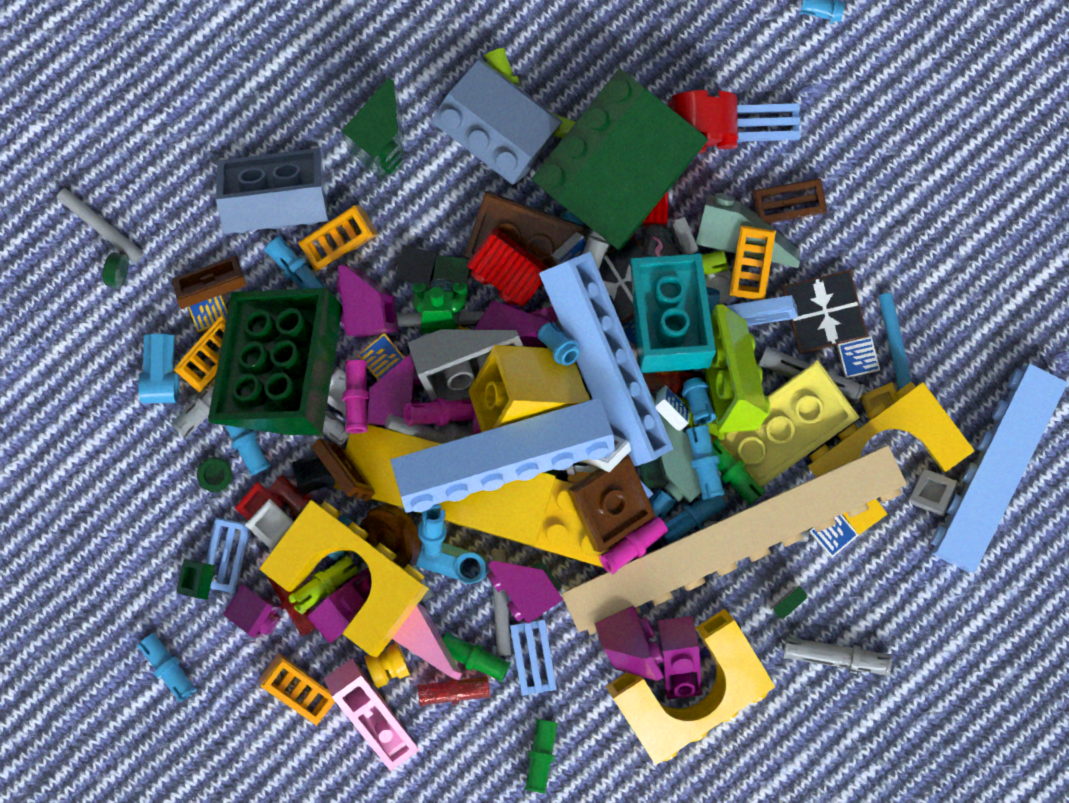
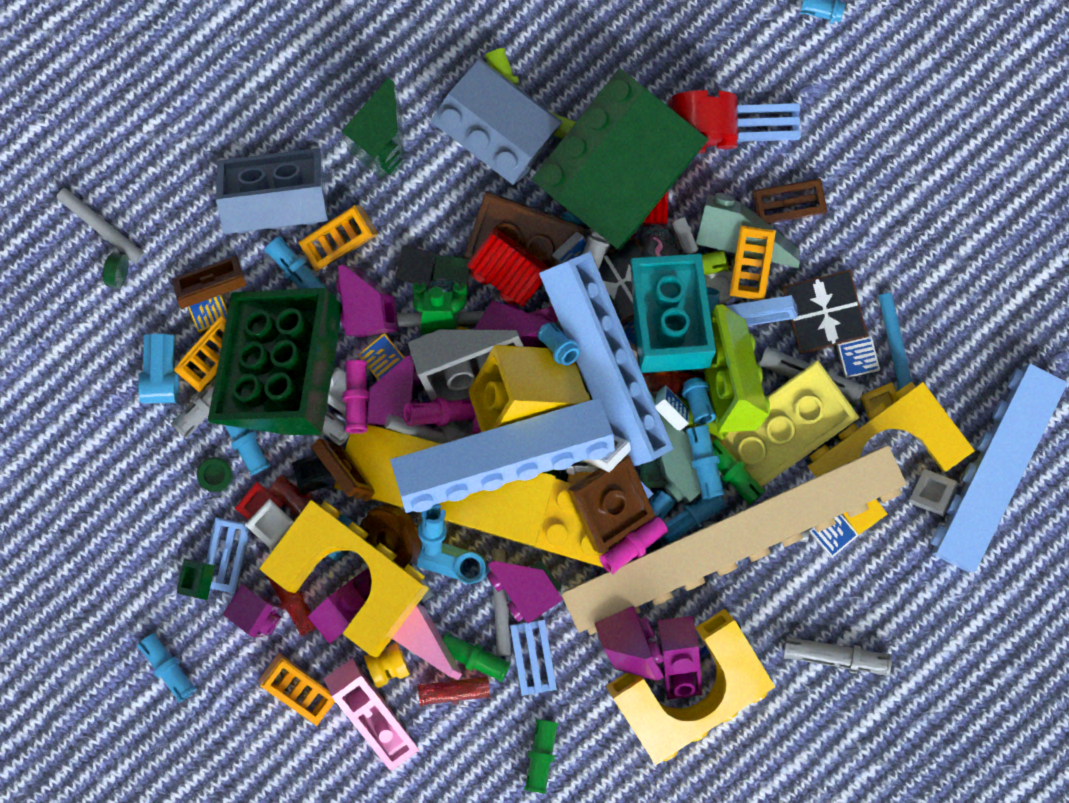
lime pin [289,556,358,614] -> none
dark green tile [770,586,808,619] -> none

